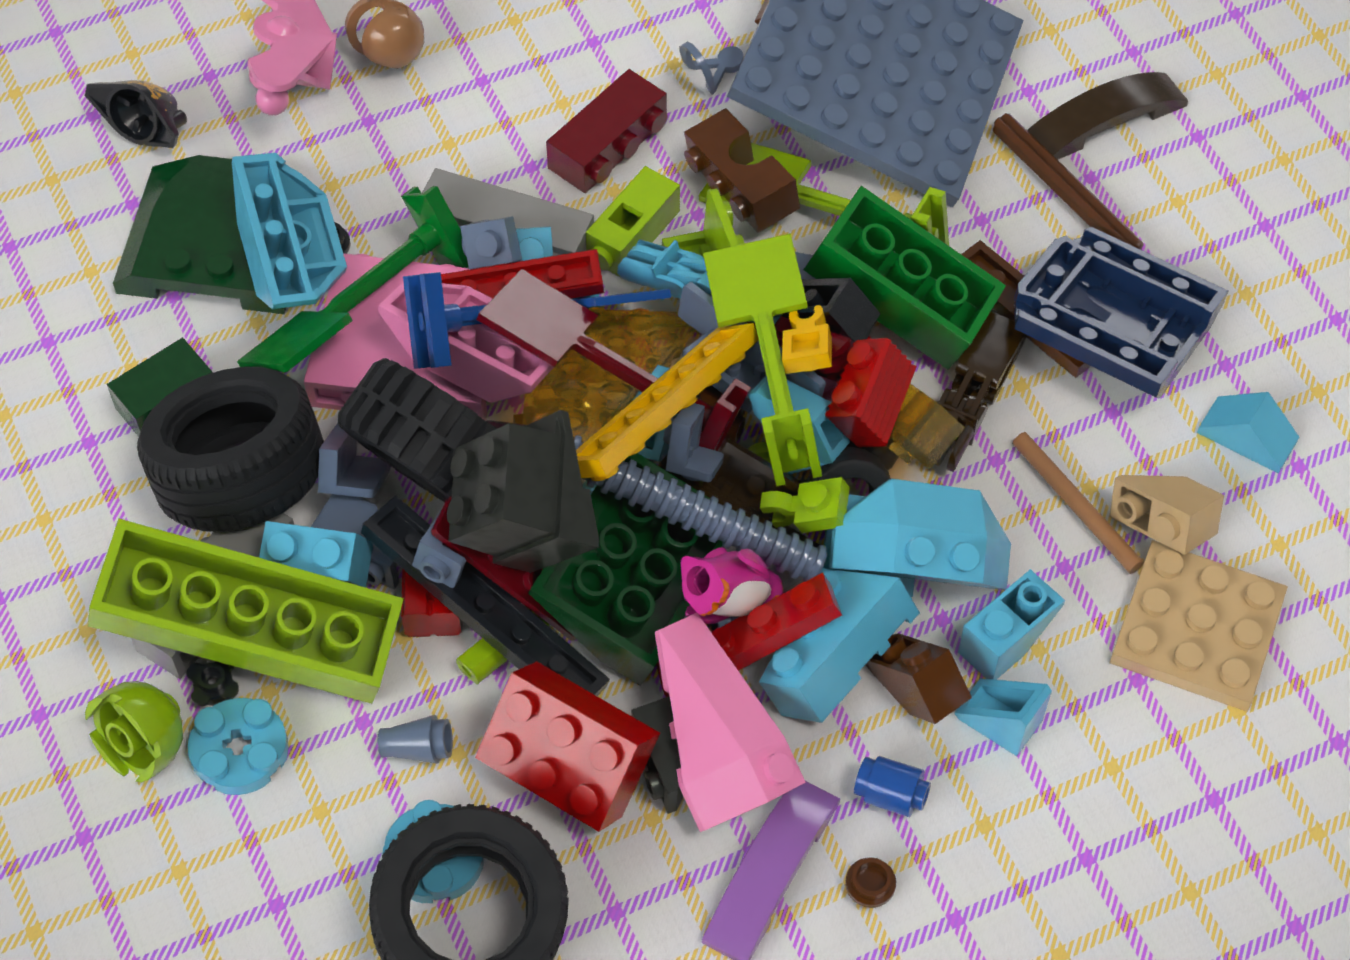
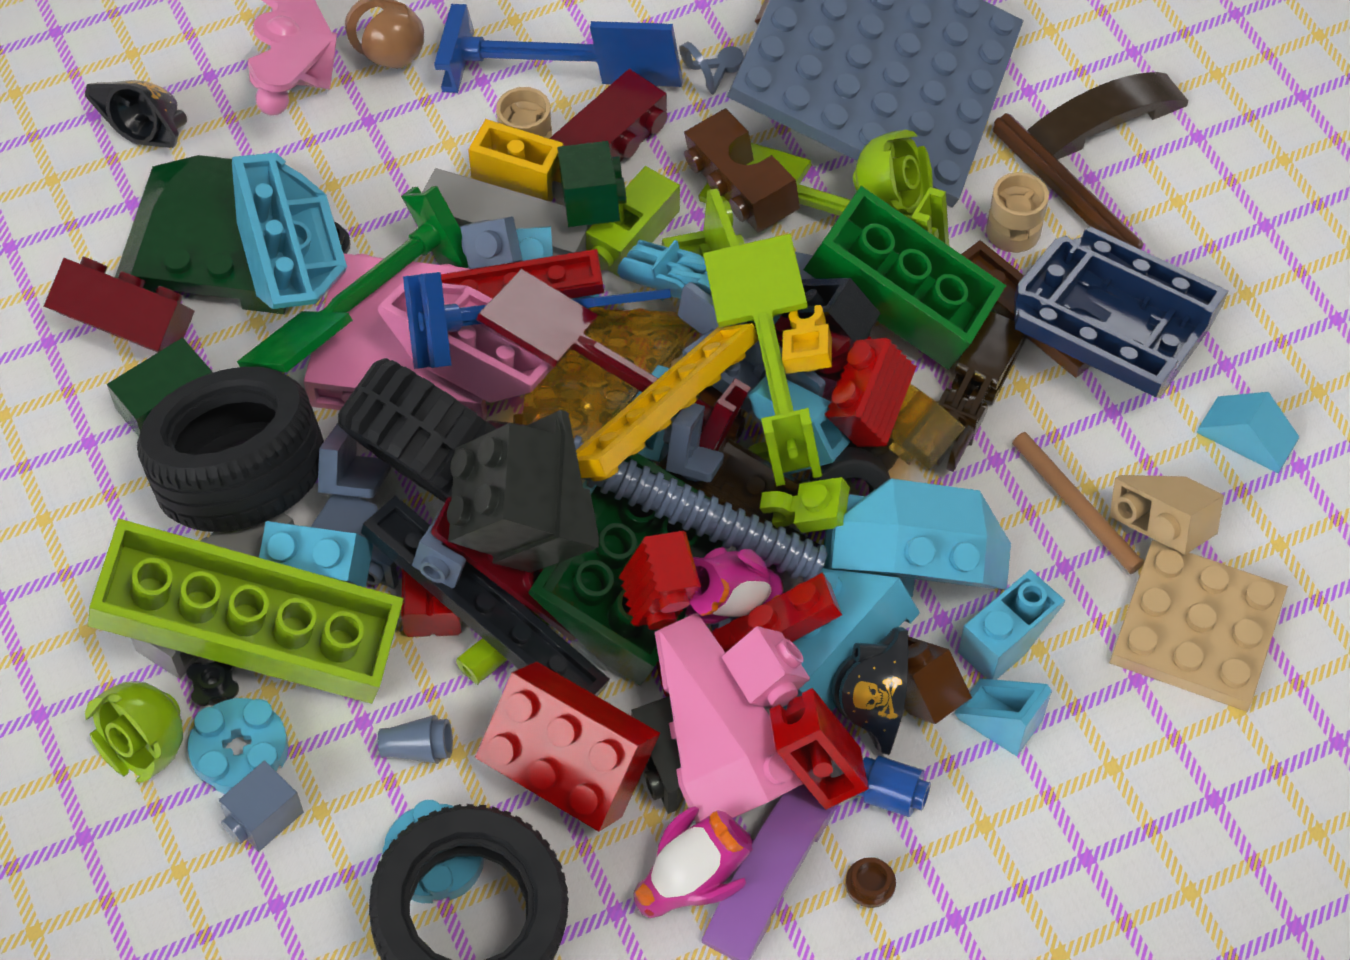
none -> dark red brick [44,256,195,353]
none -> sand blue brick [219,760,304,852]
none -> blue piece [434,4,683,93]
none -> yellow brick [468,119,564,202]
none -> tan wheel [496,87,552,138]
none -> dark green brick [557,141,627,227]
none -> red brick [618,531,701,630]
none -> animal [633,806,753,918]
none -> bright pink brick [721,626,810,708]
none -> red brick [769,688,869,810]
none -> black hat [832,627,908,755]
none -> lime cylinder [853,129,933,215]
none -> tan wheel [986,172,1049,253]

